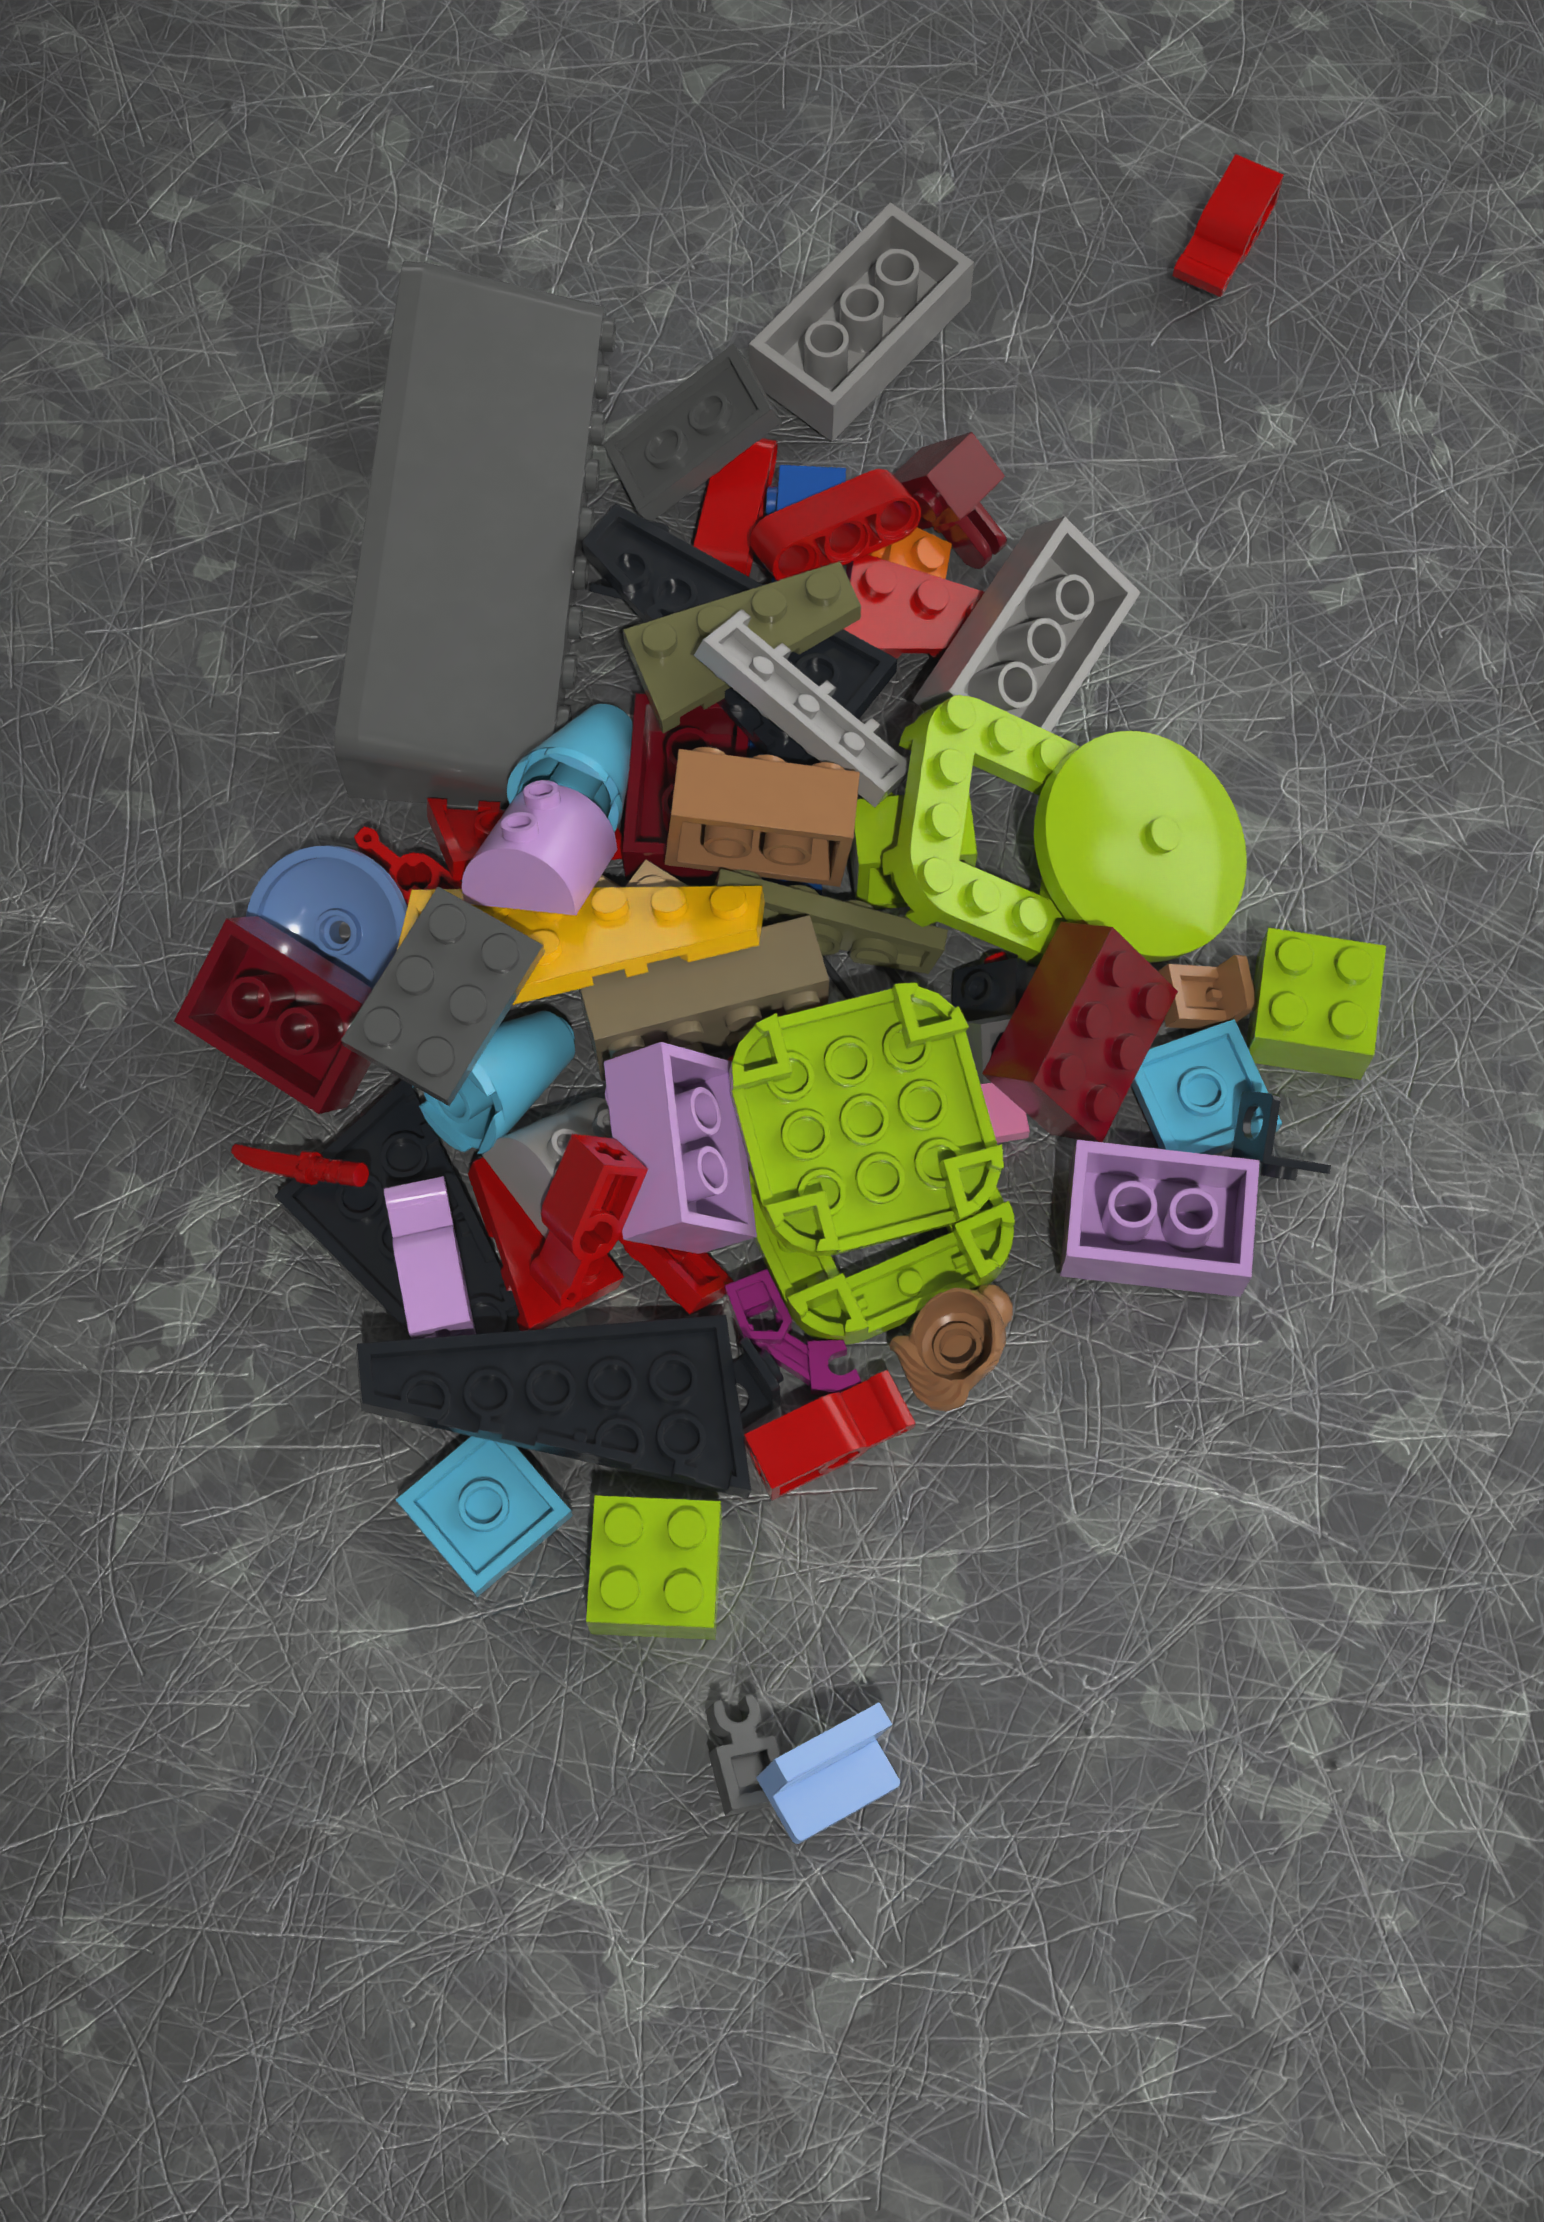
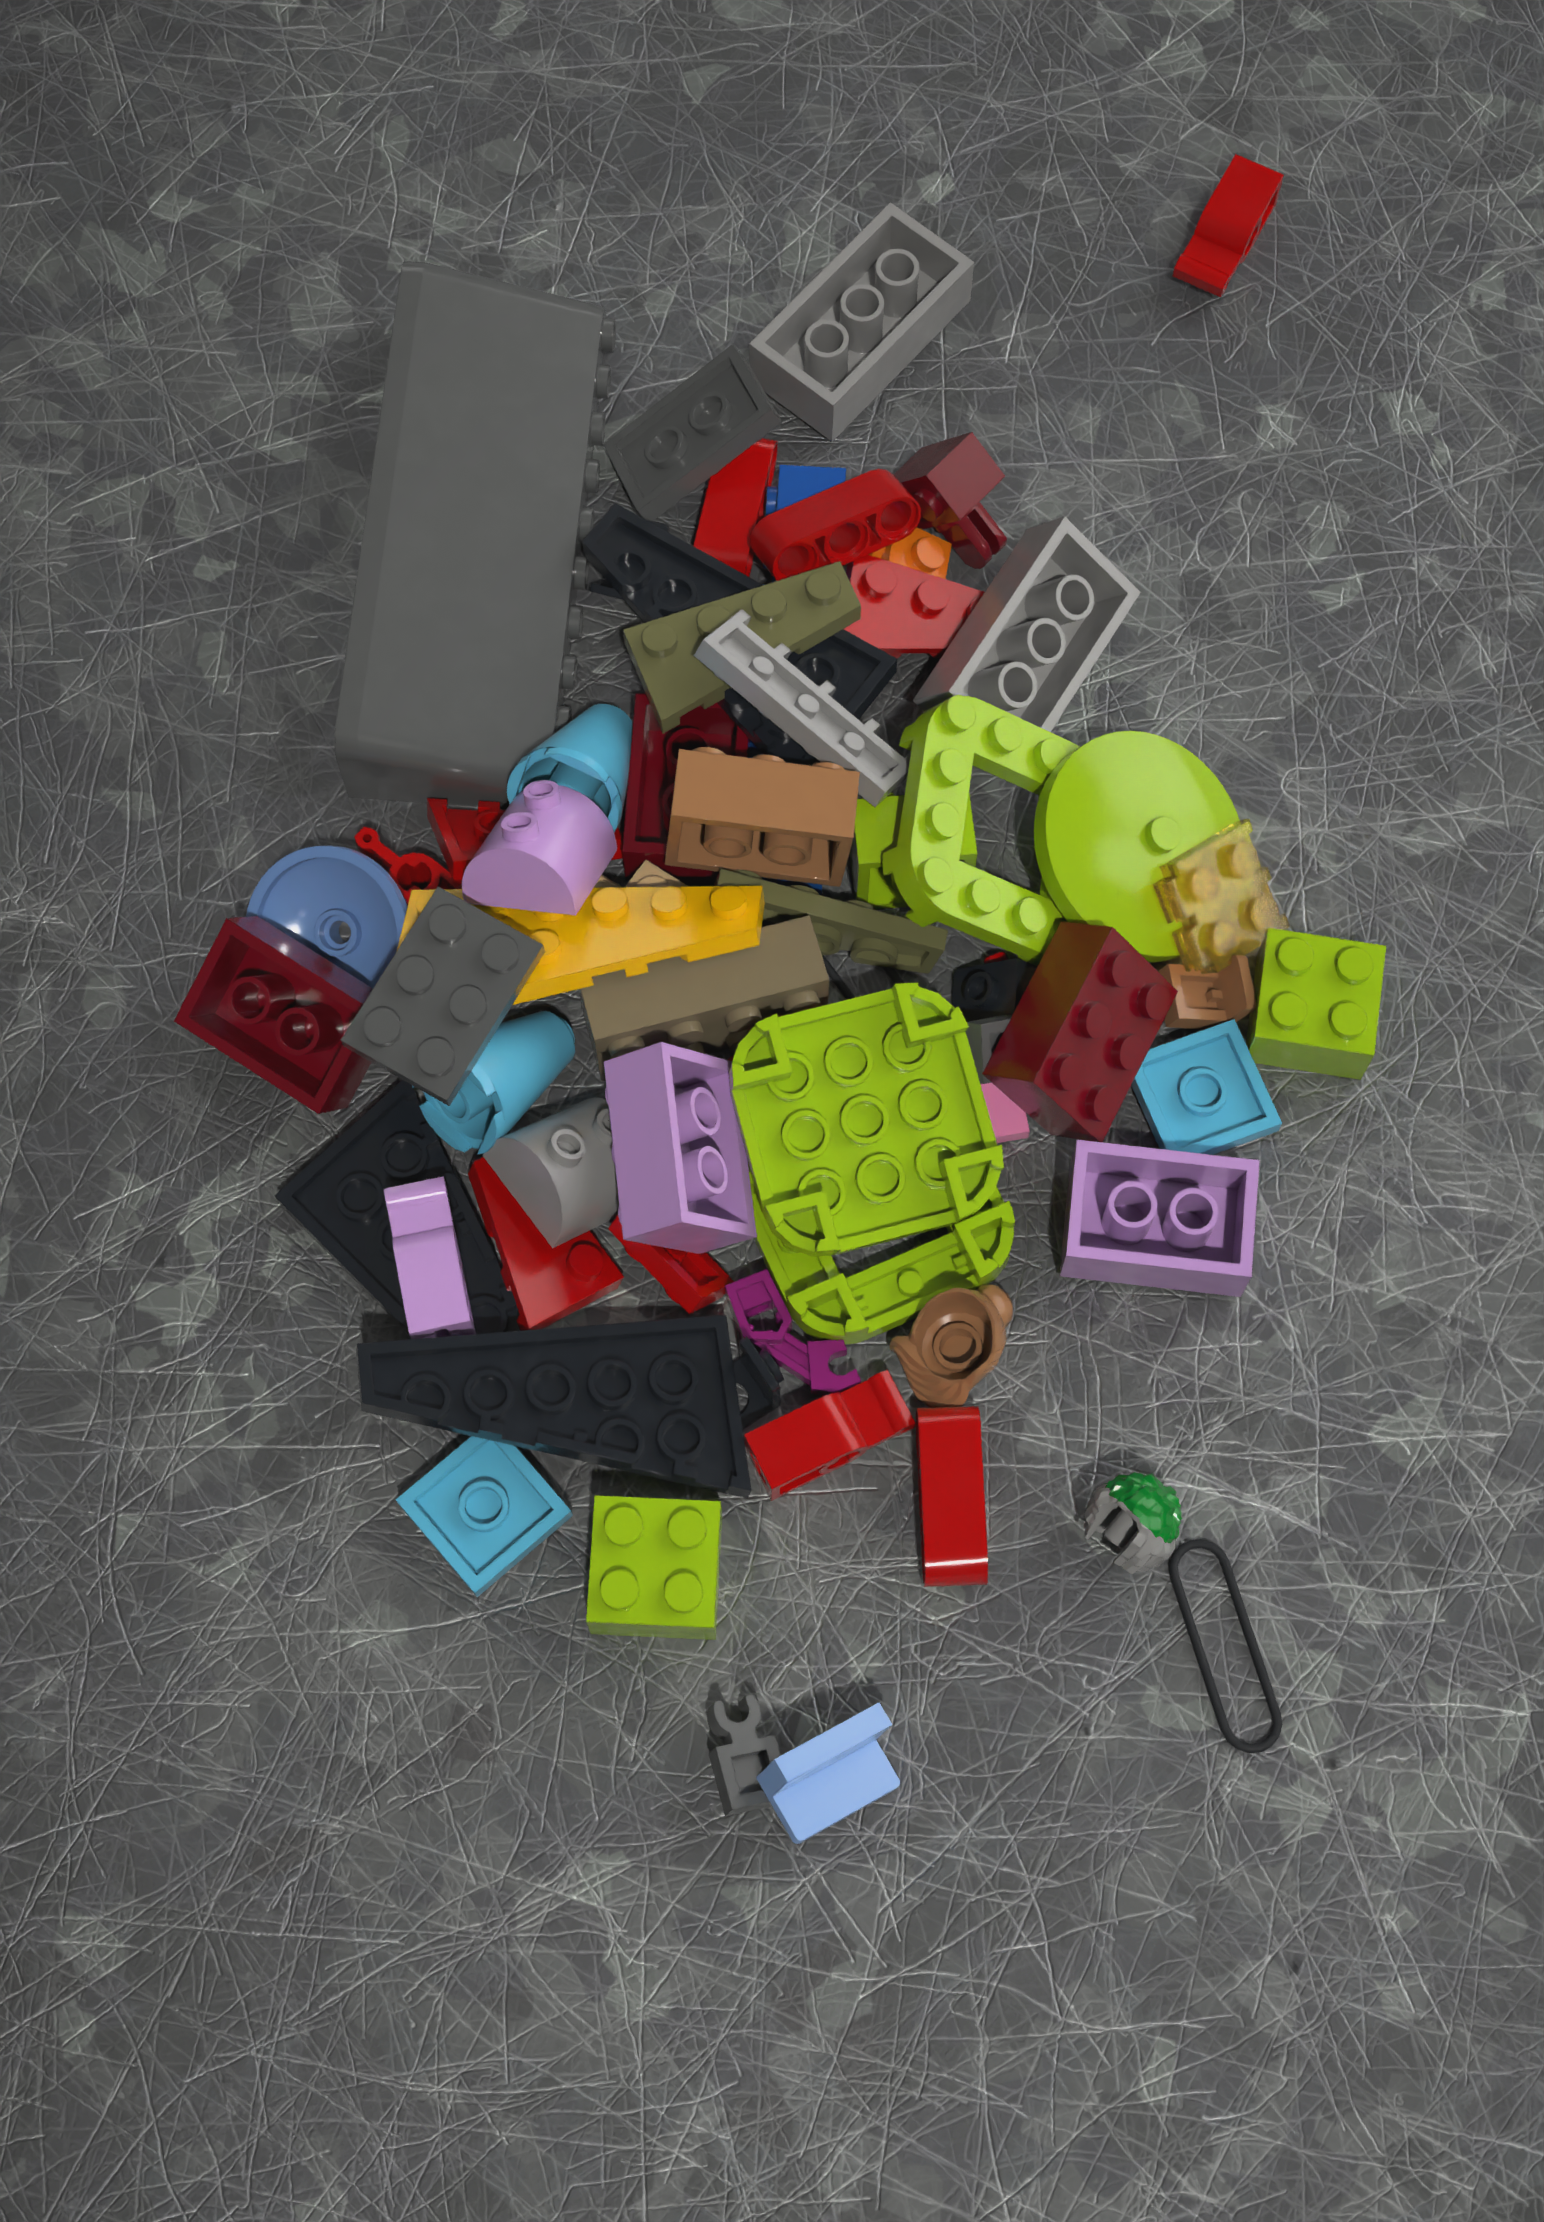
red piece [231,1144,369,1187] -> none
red piece [530,1134,648,1308] -> none
black bracket [1231,1091,1331,1181] -> none
none -> red beam [916,1406,988,1587]
none -> piece [1083,1472,1182,1574]
none -> clear yellow plate [1153,819,1290,974]
none -> black piece [1169,1539,1282,1753]

